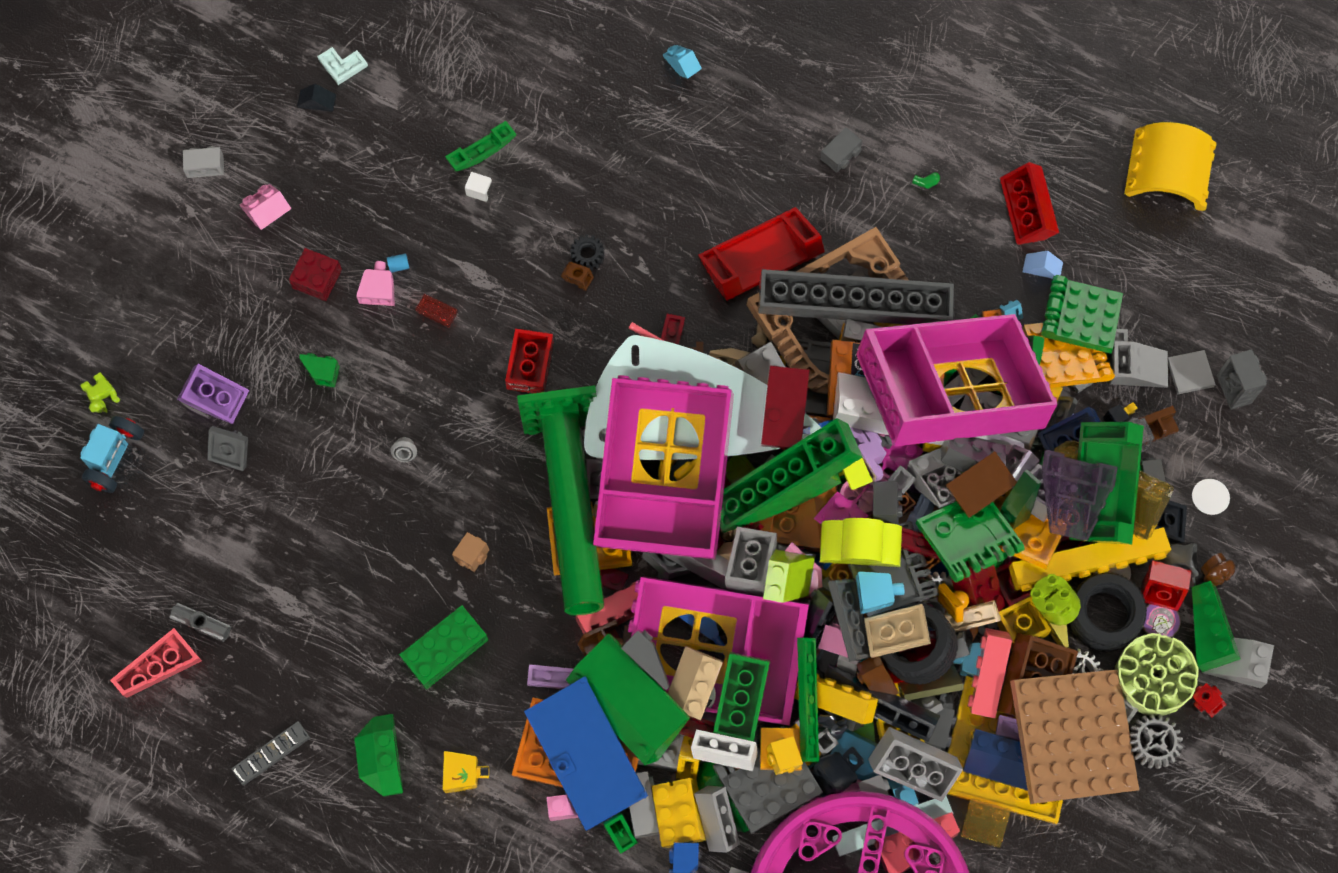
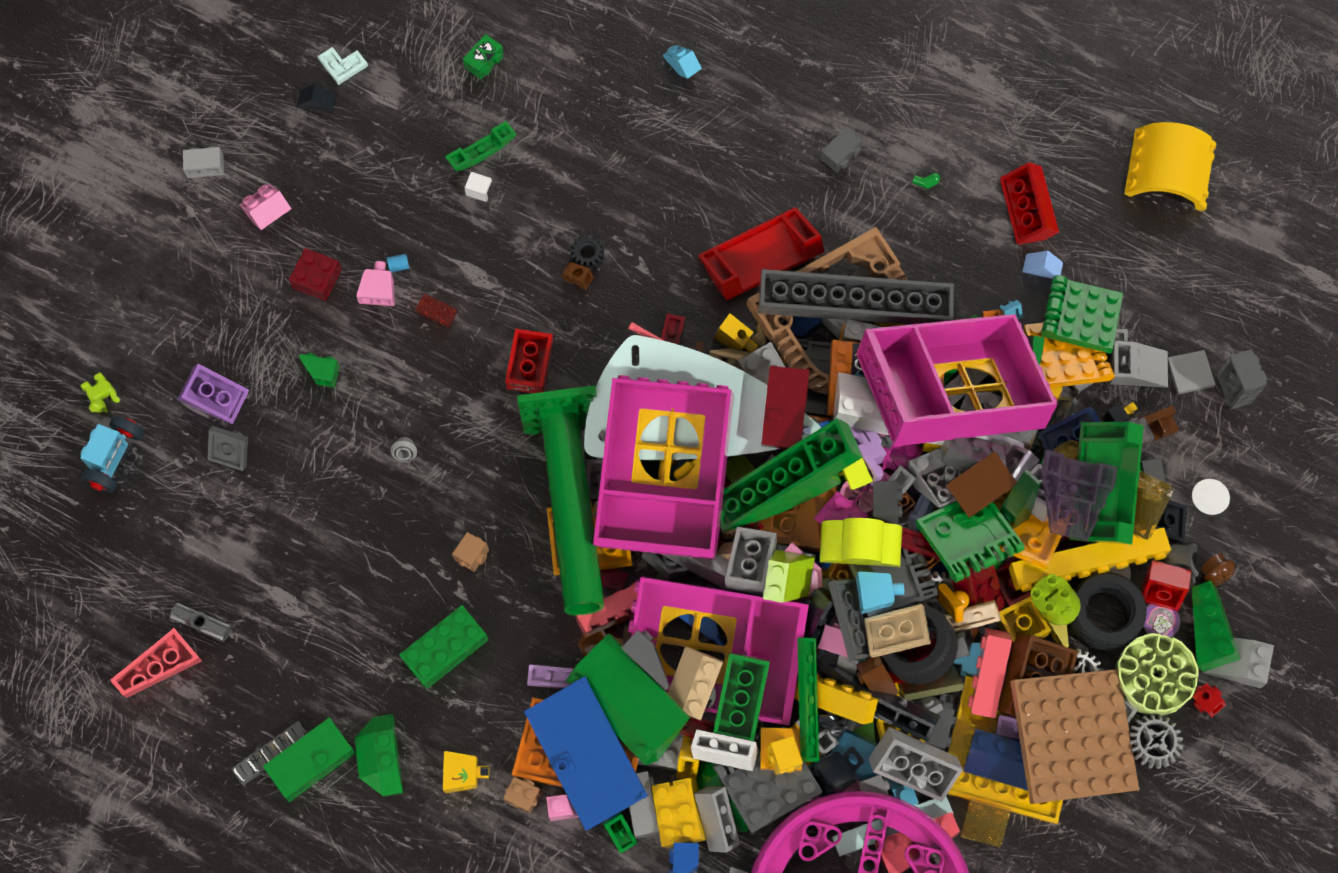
none -> green brick [263,717,356,802]
none -> green brick [463,34,504,80]
none -> medium nougat head [503,777,541,814]
none -> yellow torso [714,313,758,353]
none -> dark blue slope [783,316,822,339]

